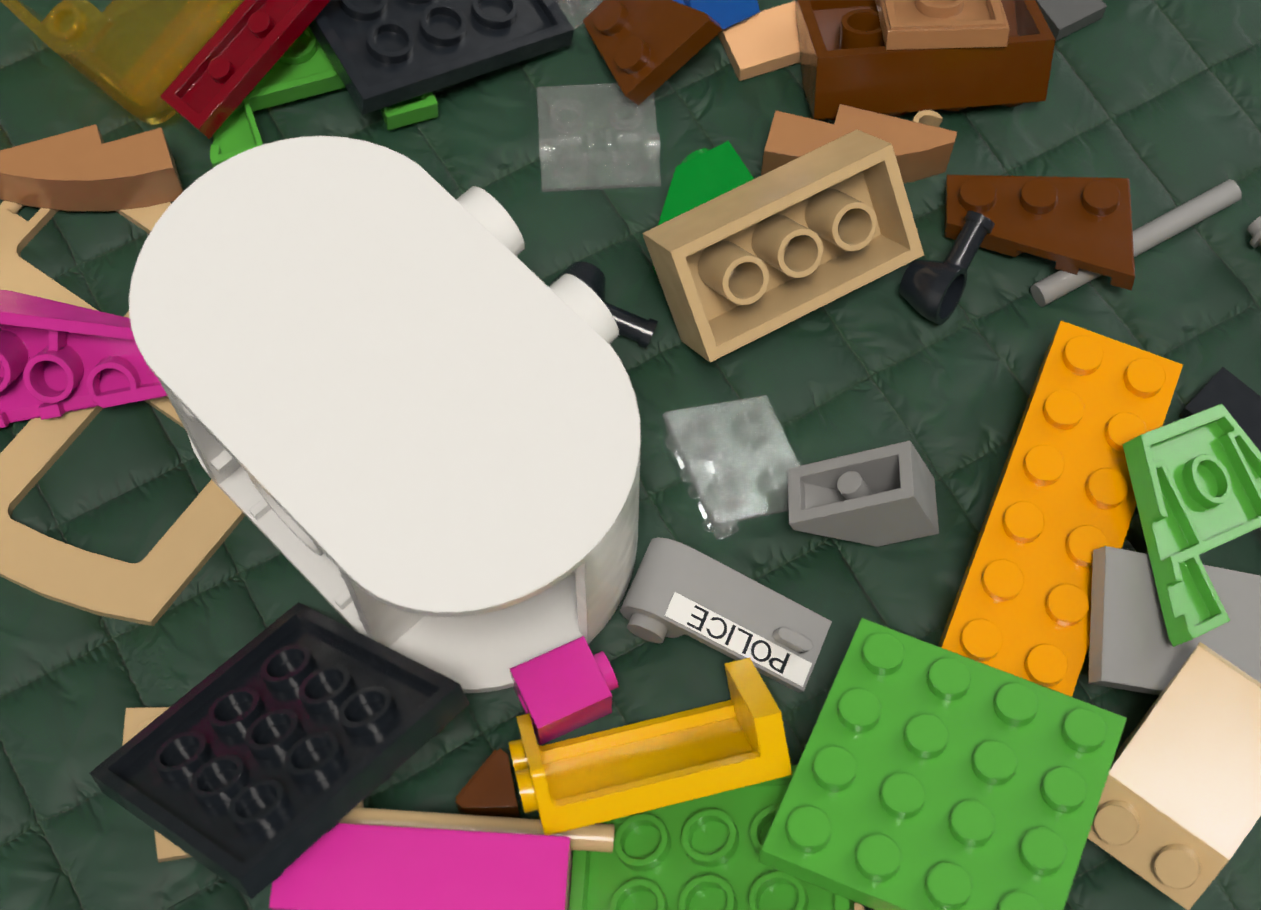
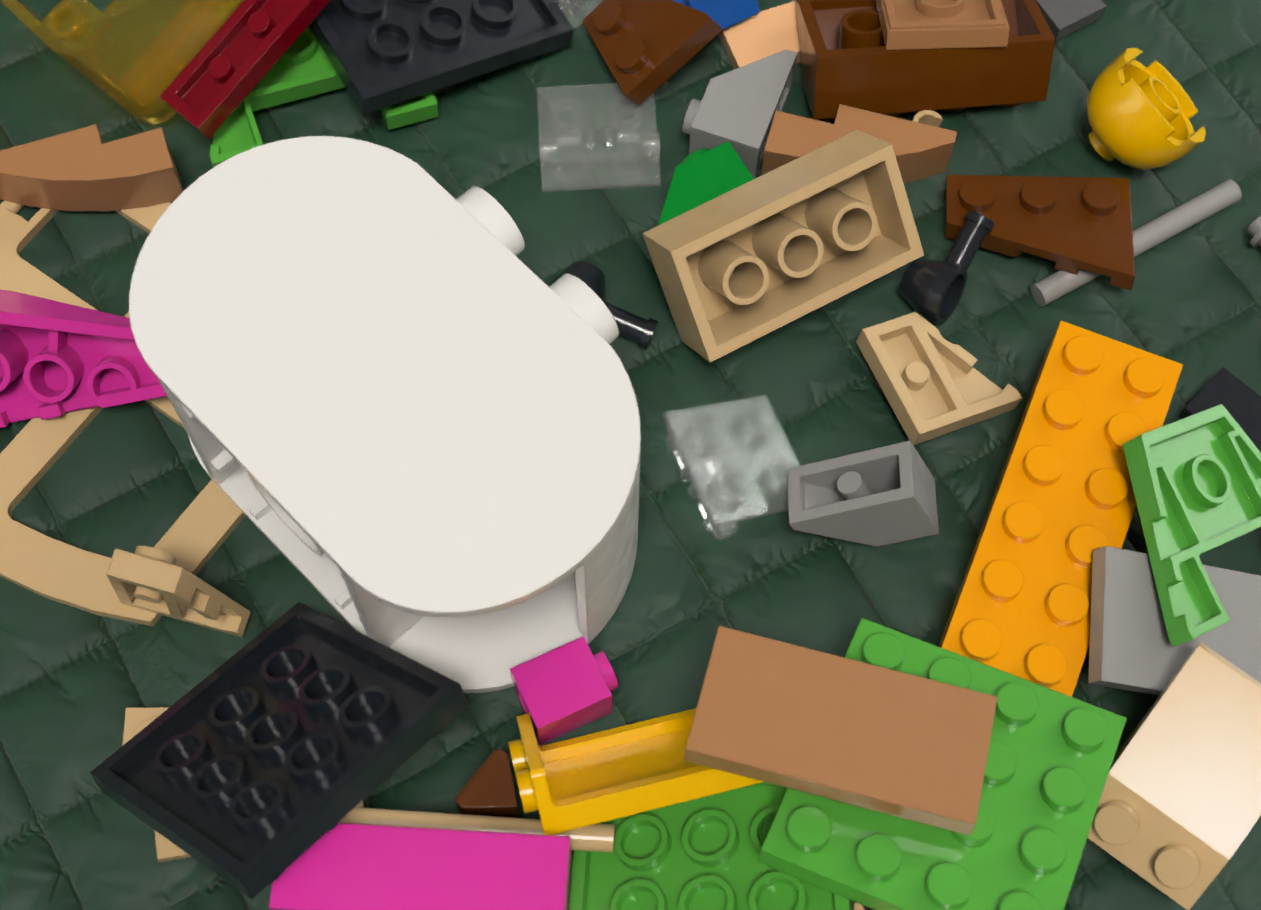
light grey door [620,537,832,693] -> none
none -> tan wing [106,546,251,638]
none -> light grey slope [682,49,798,179]
none -> medium nougat tile [683,626,998,836]
none -> tan wing [856,312,1022,445]
none -> yellow cylinder [1087,48,1206,170]

